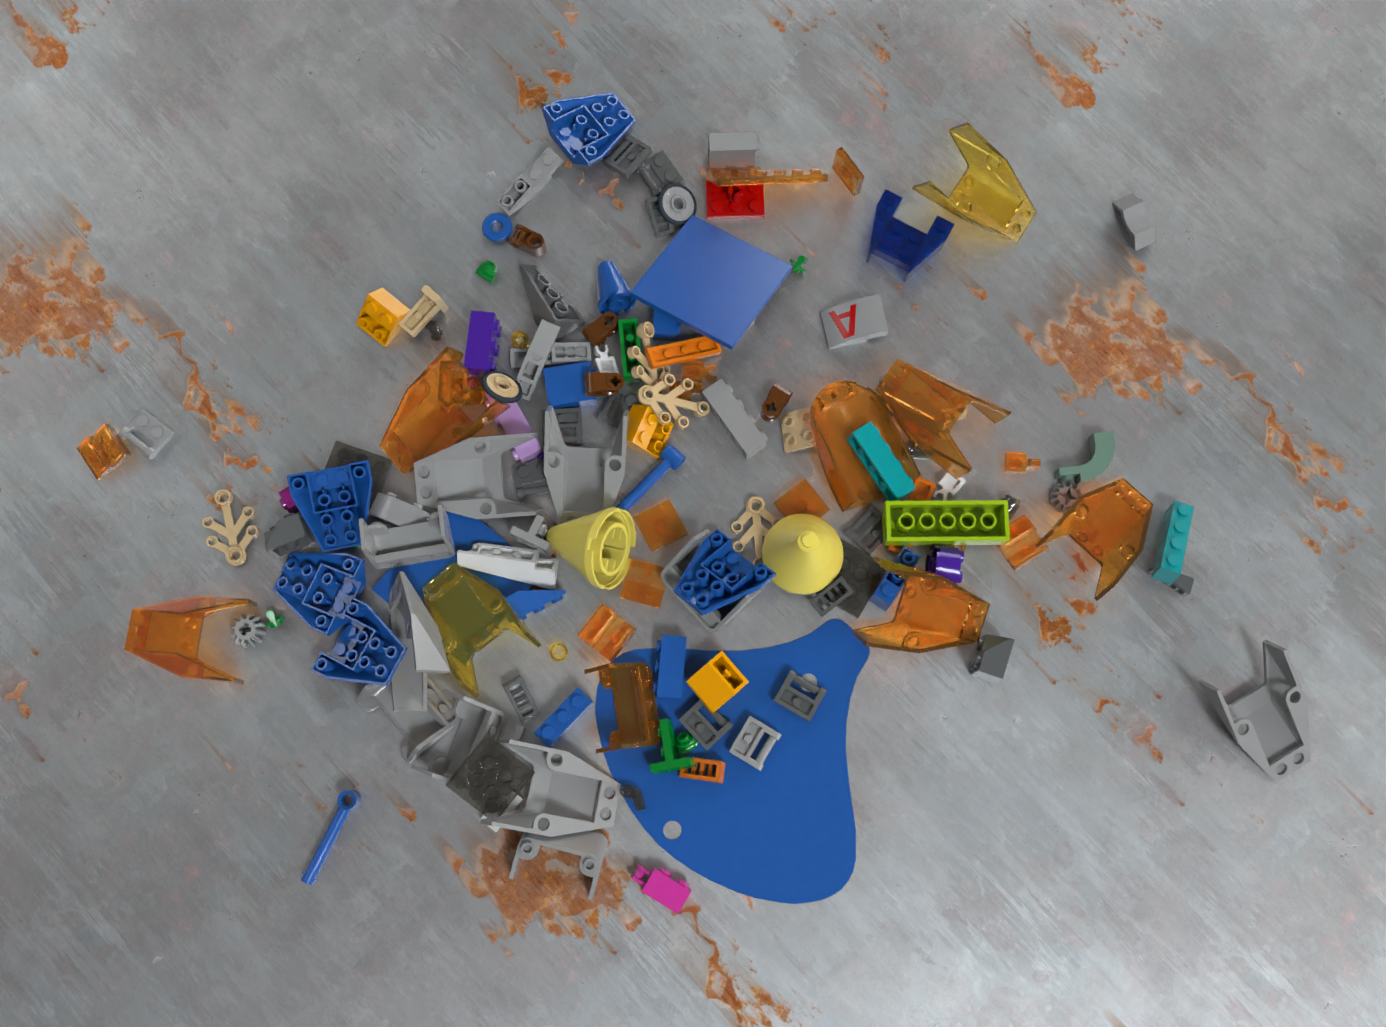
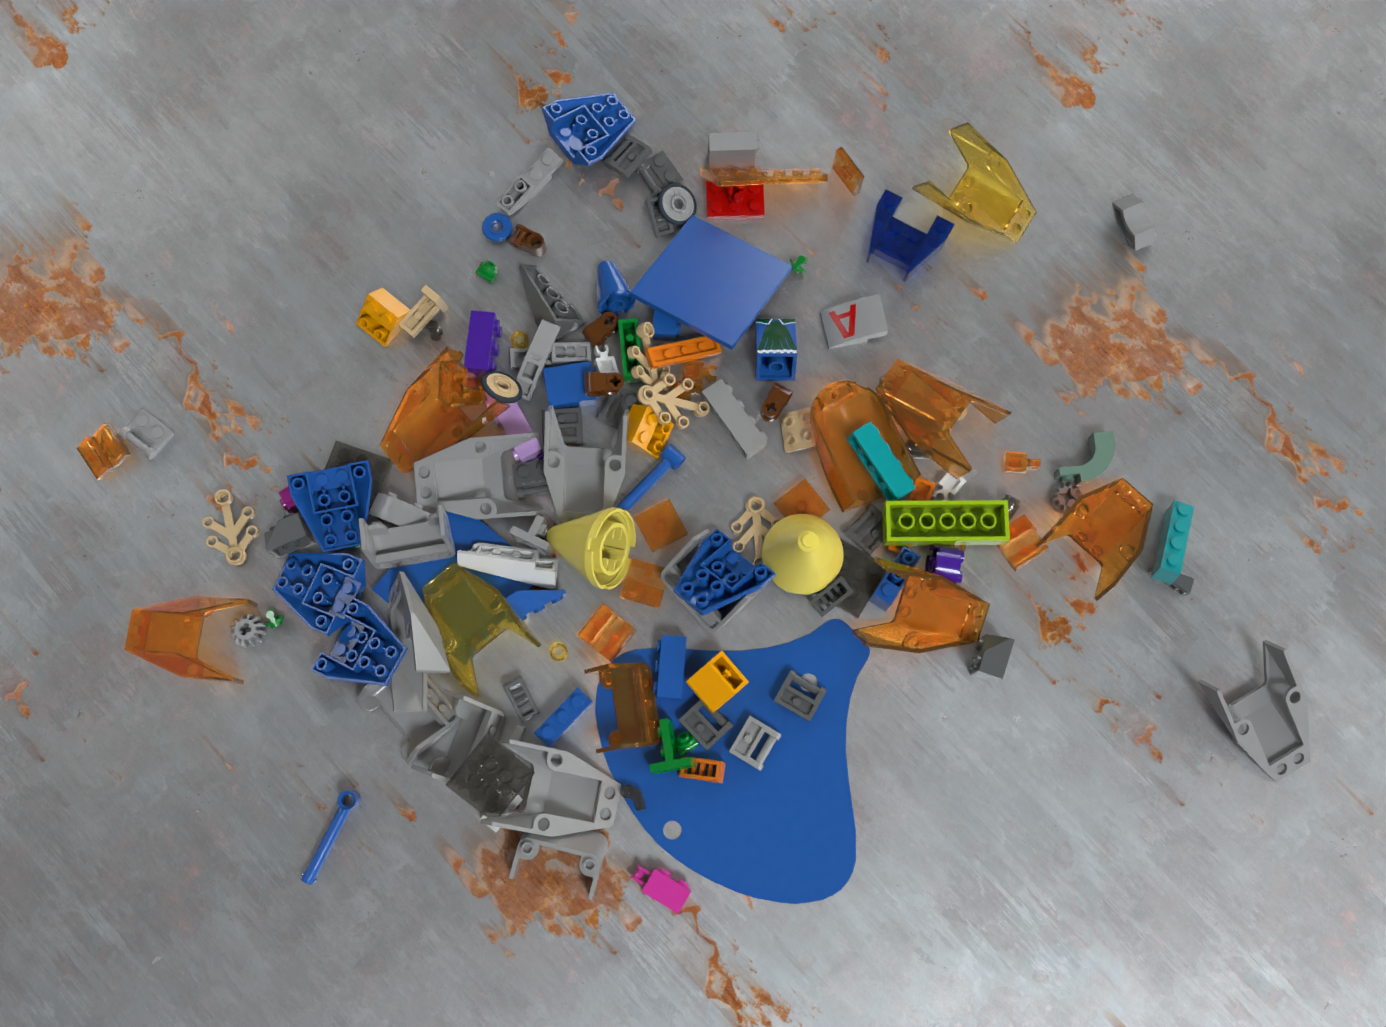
none -> blue slope [755,319,798,381]

